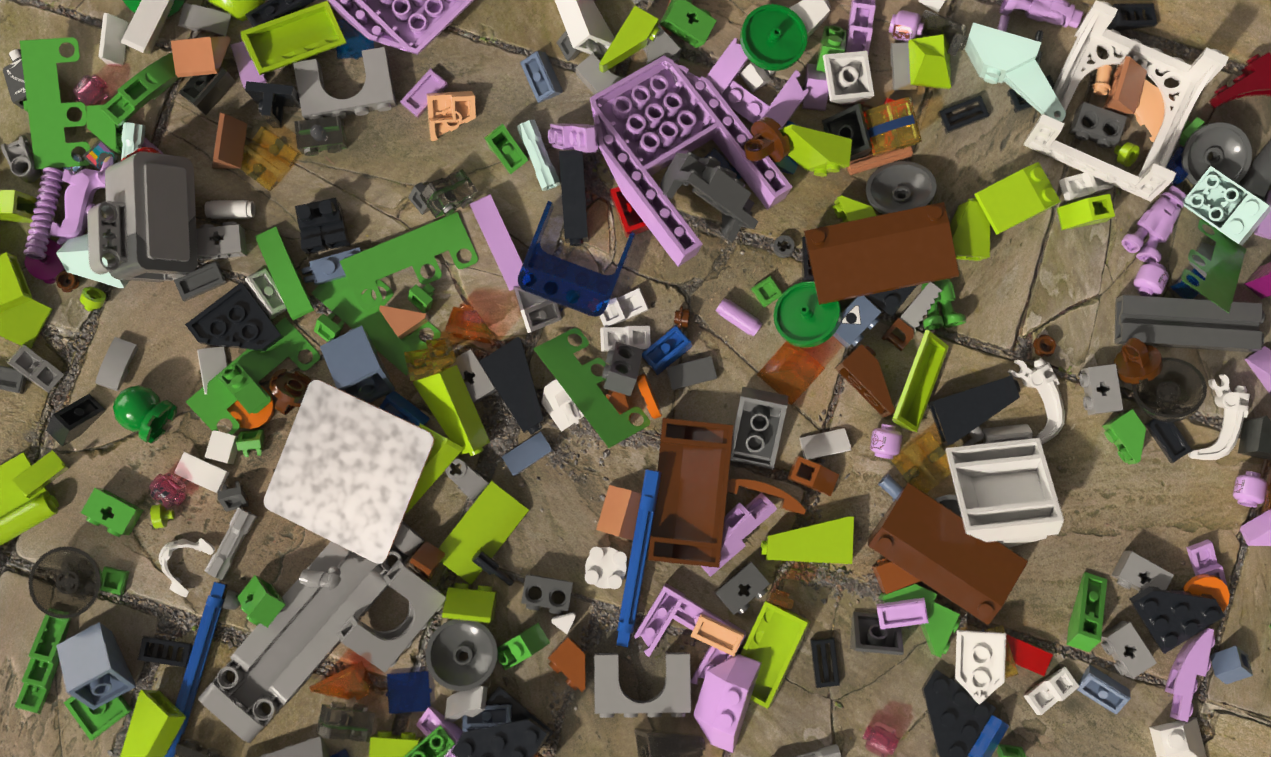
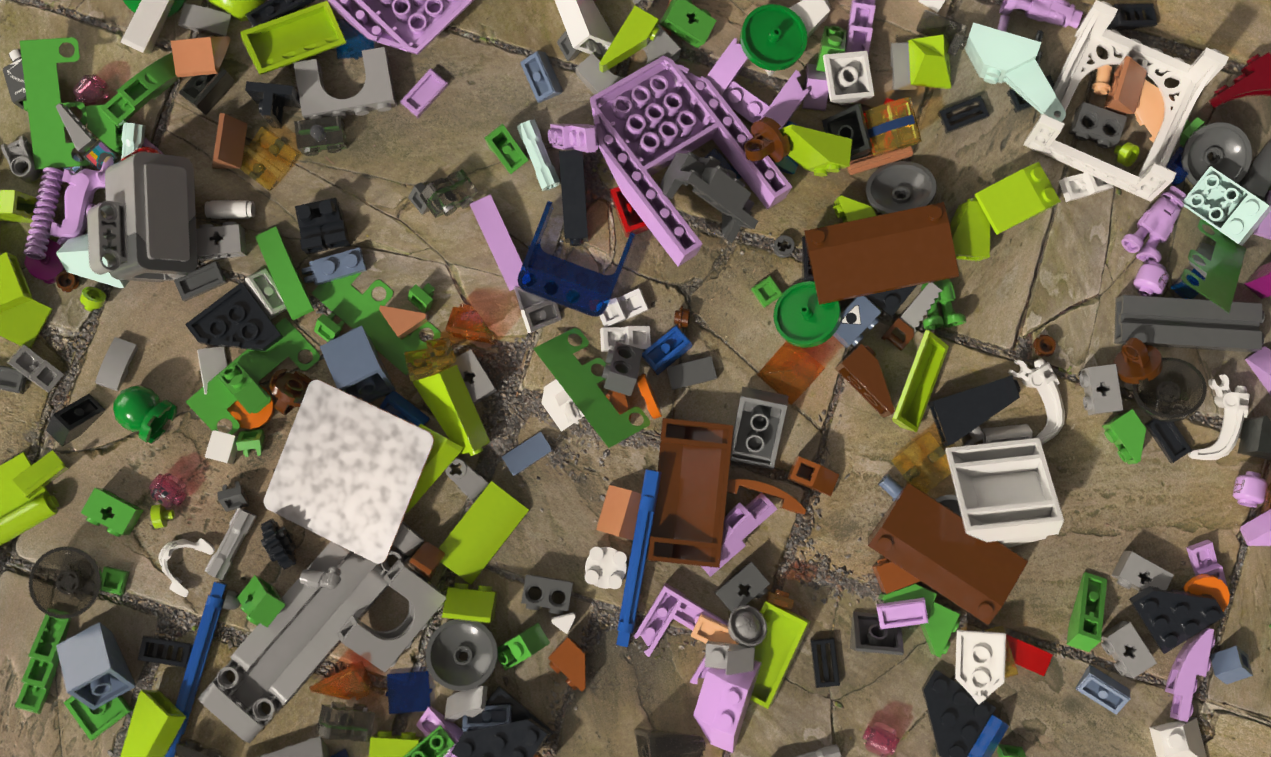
white slope [99,13,128,66] -> none
white slope [174,452,230,493] -> none
lavender tile [231,41,267,89] -> none
bright green piece [340,212,478,310] -> none
light nougat slope [427,91,476,141] -> none
black axle [472,550,514,586] -> none
black slope [479,336,545,435] -> none
light grey arch [594,652,691,718] -> none
lavender piece [715,298,763,337] -> none
white slope [740,63,771,93] -> none
lime slope [761,516,854,564] -> none
white slope [799,428,852,460] -> none
lavender head [870,424,903,459] -> none
lavender head [889,10,924,42] -> none
white slope [1023,667,1080,715] -> none
lime slope [1056,194,1115,231] -> none
none -> light grey slope [56,103,97,153]
none -> black gear [260,519,297,569]
none -> light grey slope [705,641,755,675]
none -> light grey hat [728,605,767,646]

